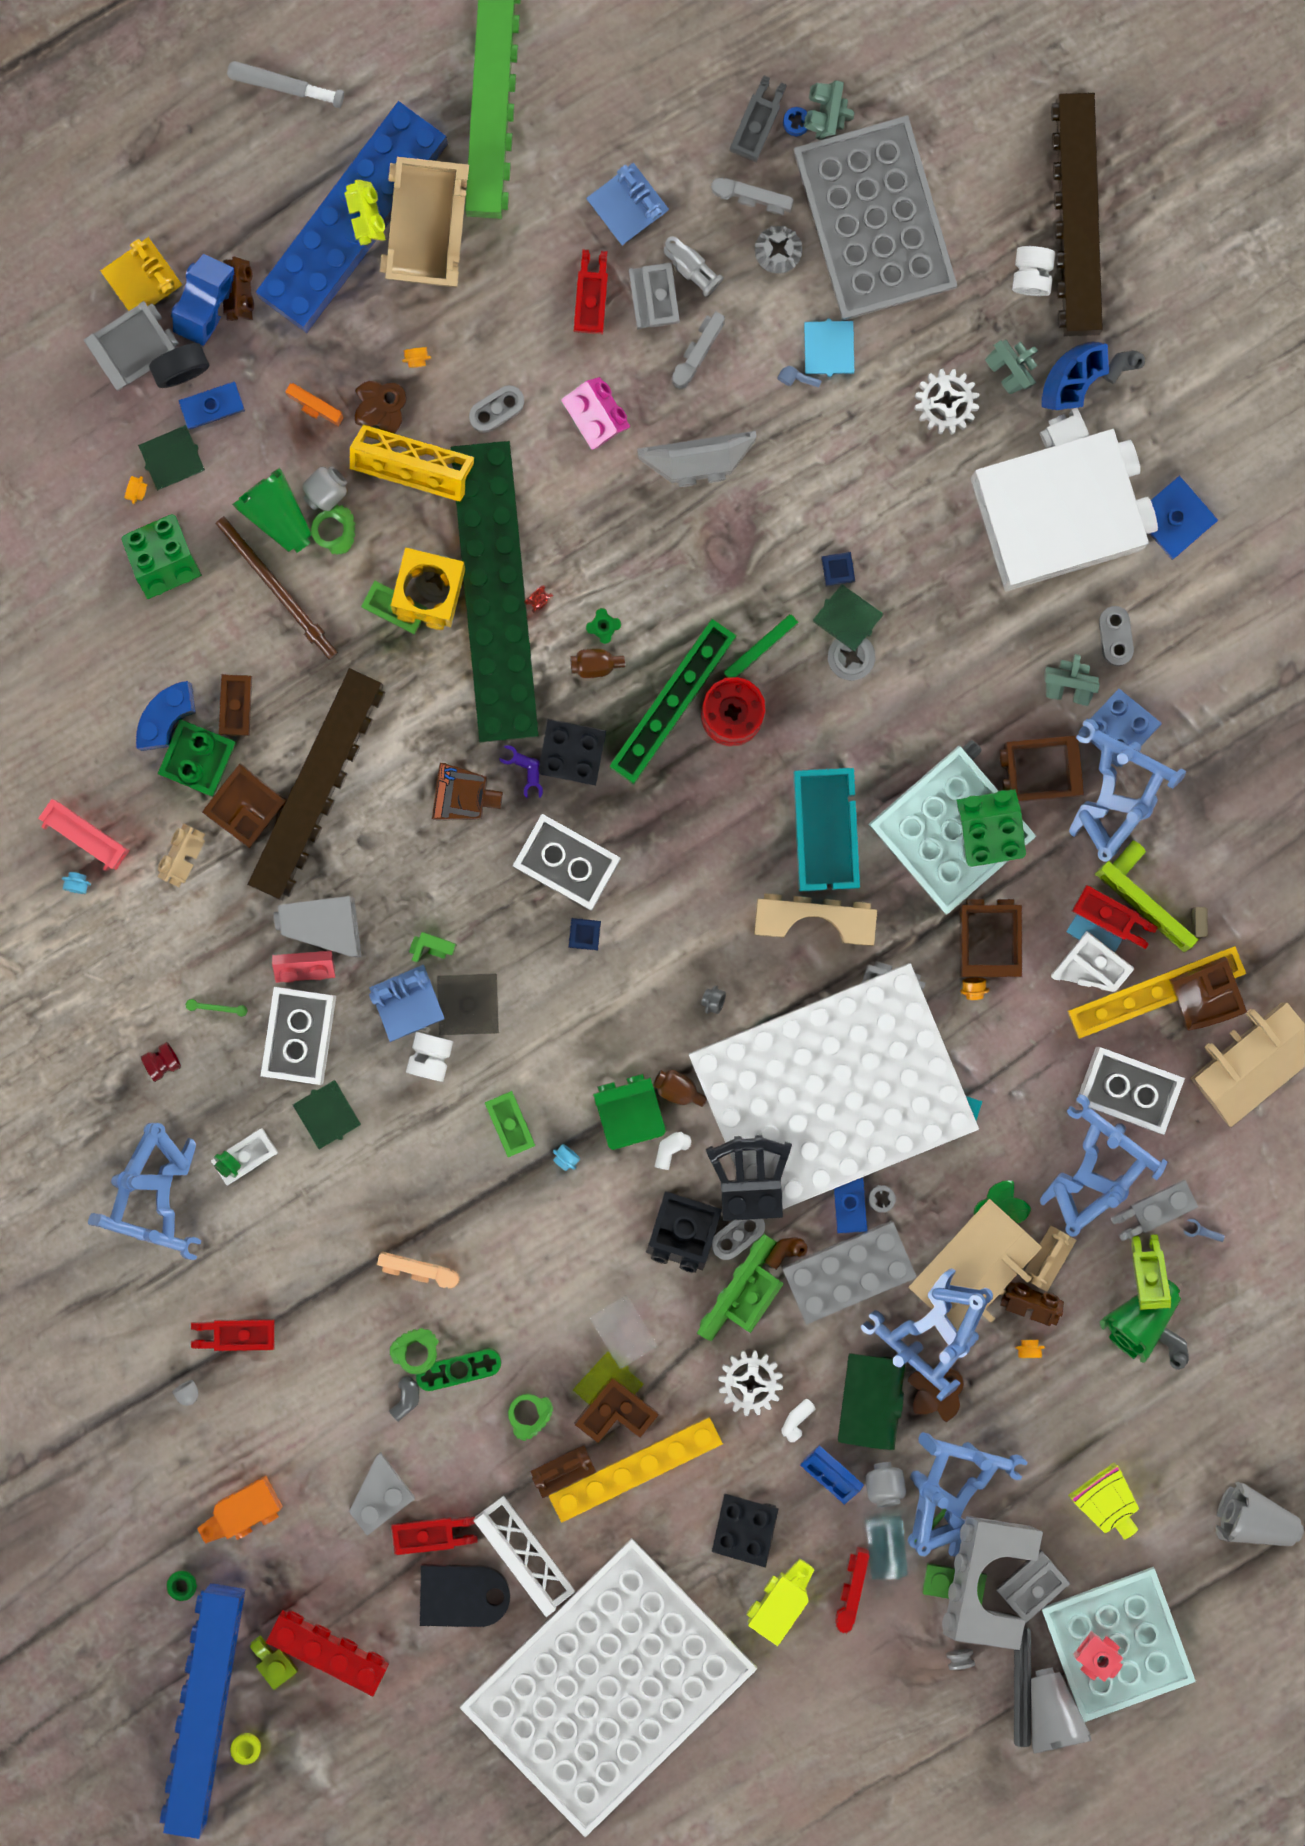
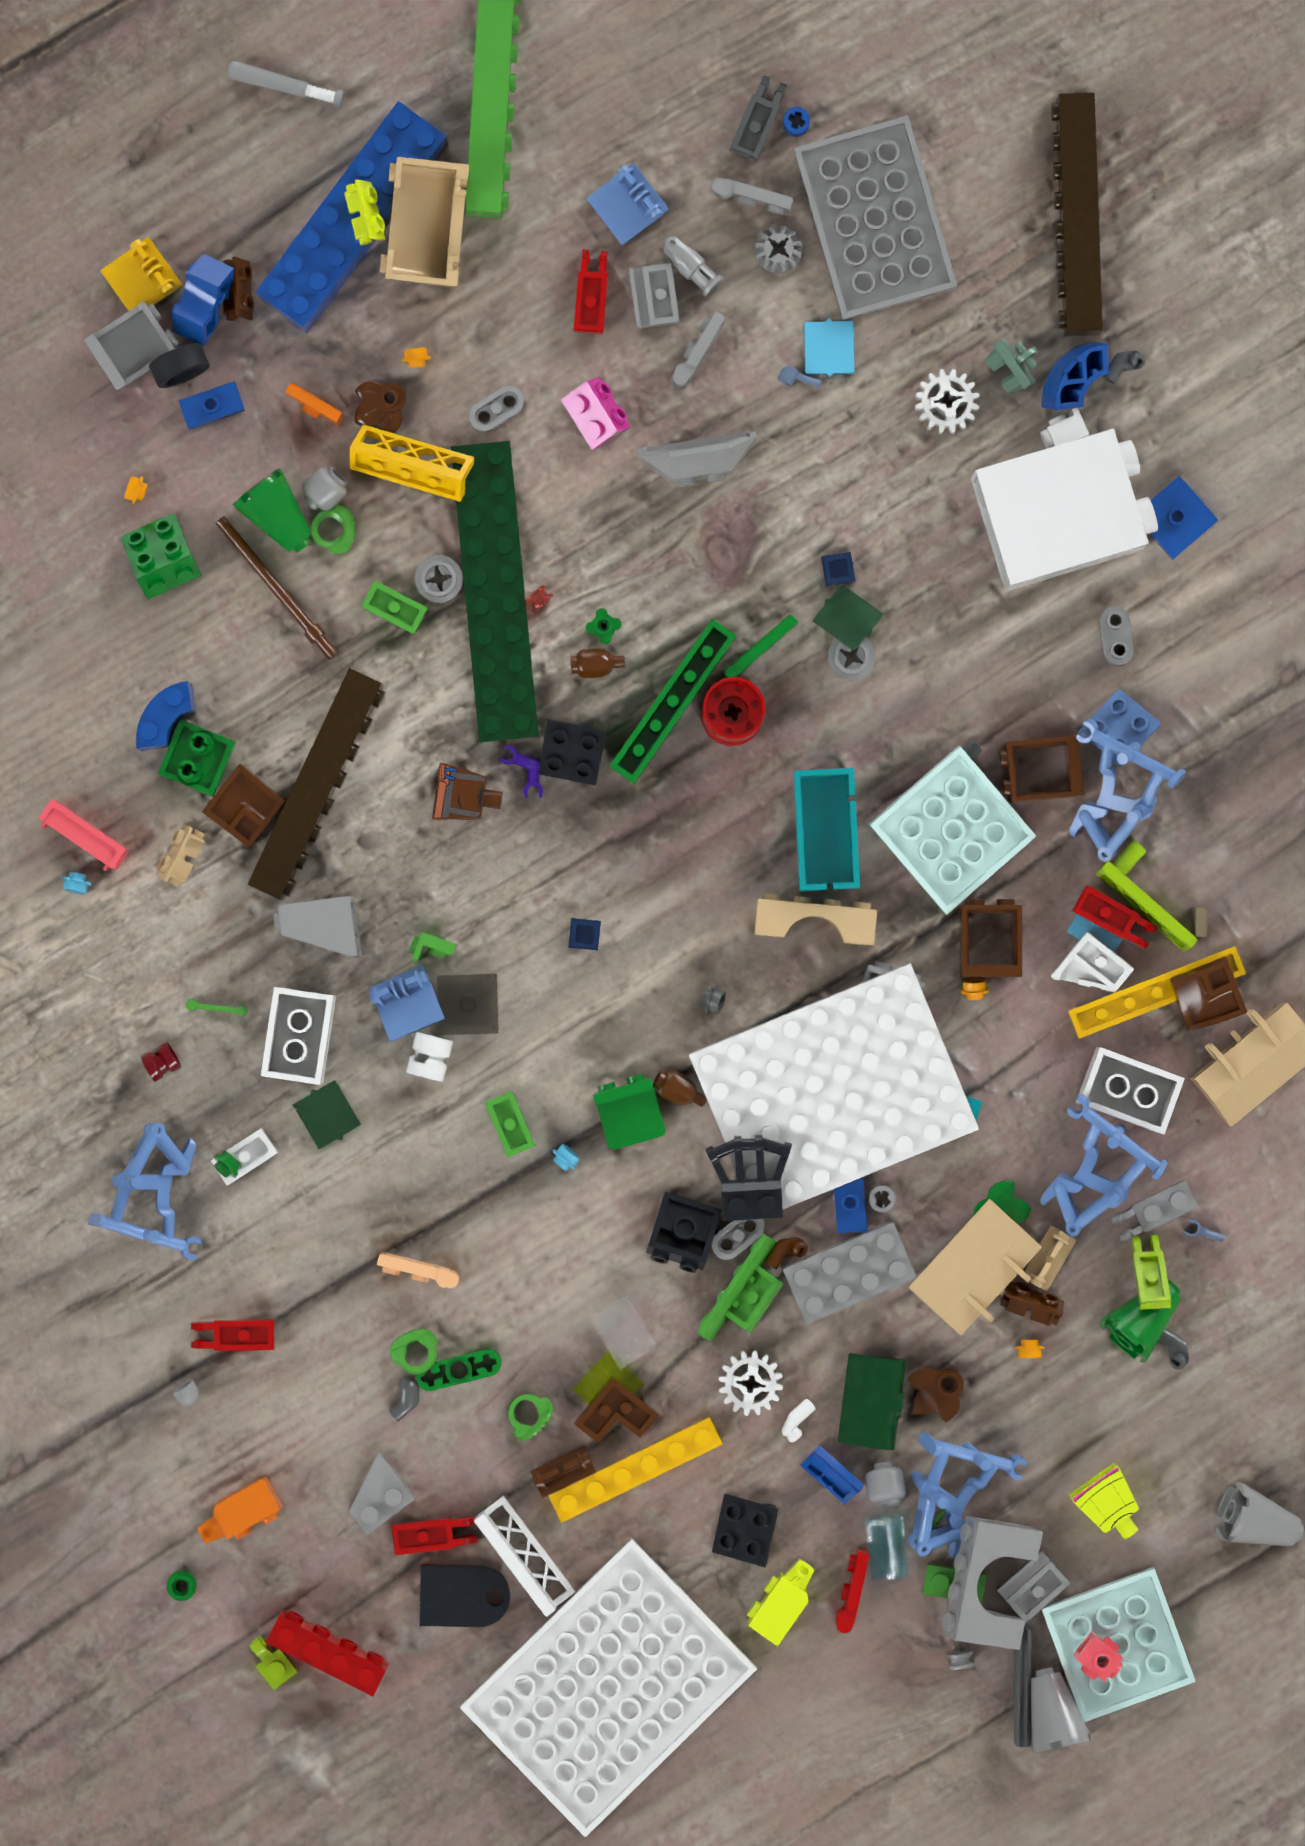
clear green piece [138,425,206,491] -> none
blue brick [160,1583,246,1839] -> none
reddish brown plate [219,674,252,736] -> none
neon yellow tile [230,1733,261,1765] -> none
coral plate [272,951,335,983] -> none
yellow brick [391,547,465,630] -> none
white brick [513,814,621,911] -> none
white arm [655,1132,691,1170] -> none
sand green hips [804,80,855,140] -> none
medium blue piece [860,1268,993,1401] -> none
green bracket [956,789,1026,867] -> none
white wheel [1012,246,1055,296] -> none
sand green hips [1044,654,1100,706] -> none

